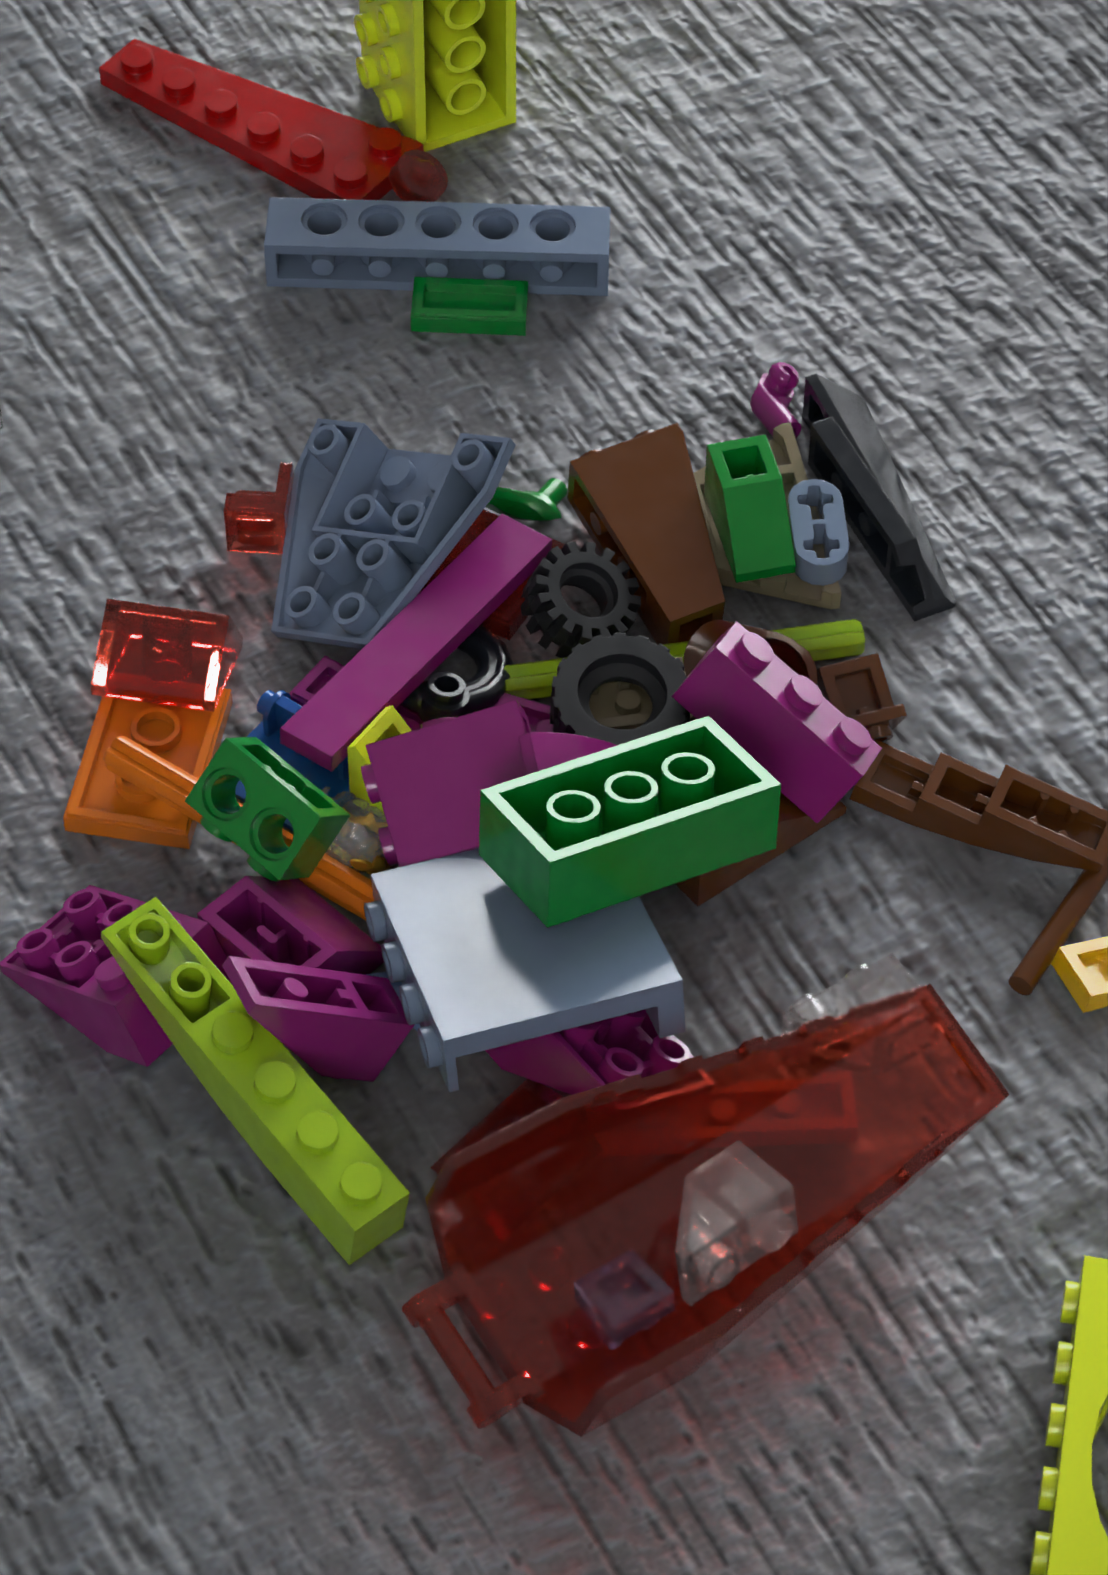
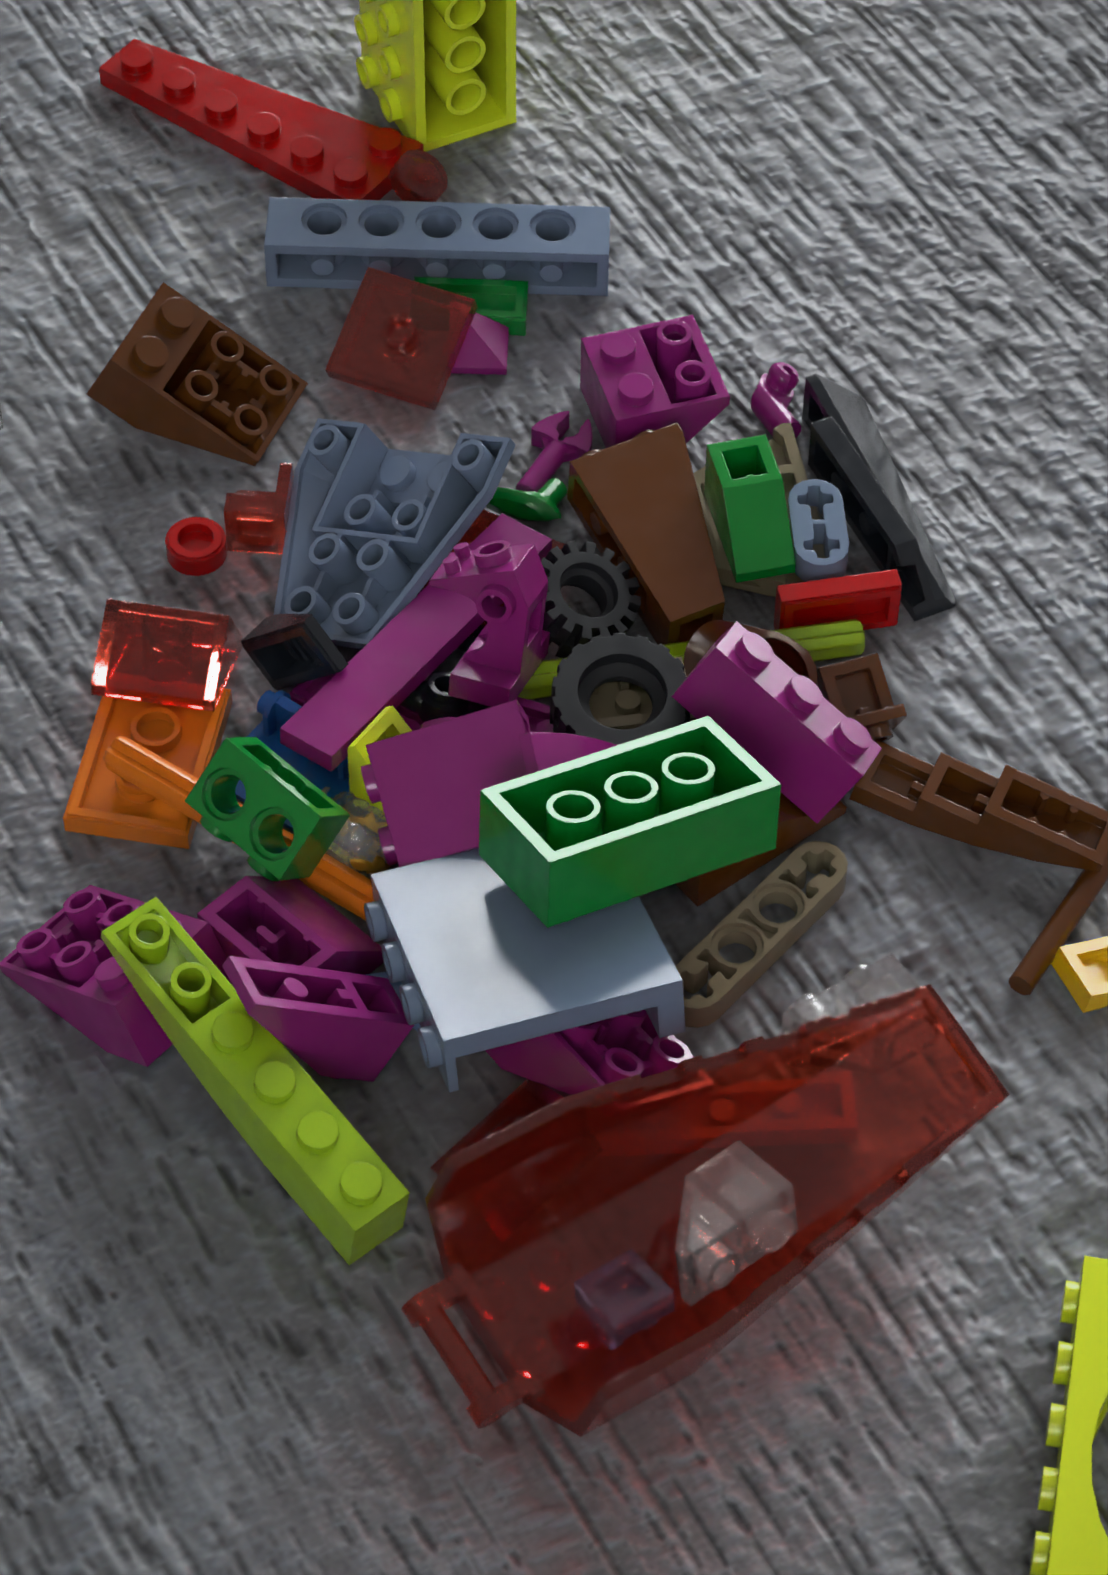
none -> reddish brown slope [86,282,308,466]
none -> red tile [165,517,227,576]
none -> black slope [240,614,348,690]
none -> clear red plate [325,267,478,410]
none -> magenta tile [429,540,550,707]
none -> magenta slope [449,305,509,375]
none -> magenta bar [516,411,592,492]
none -> magenta slope [580,315,730,448]
none -> dark tan beam [676,841,848,1028]
none -> red tile [773,569,902,630]

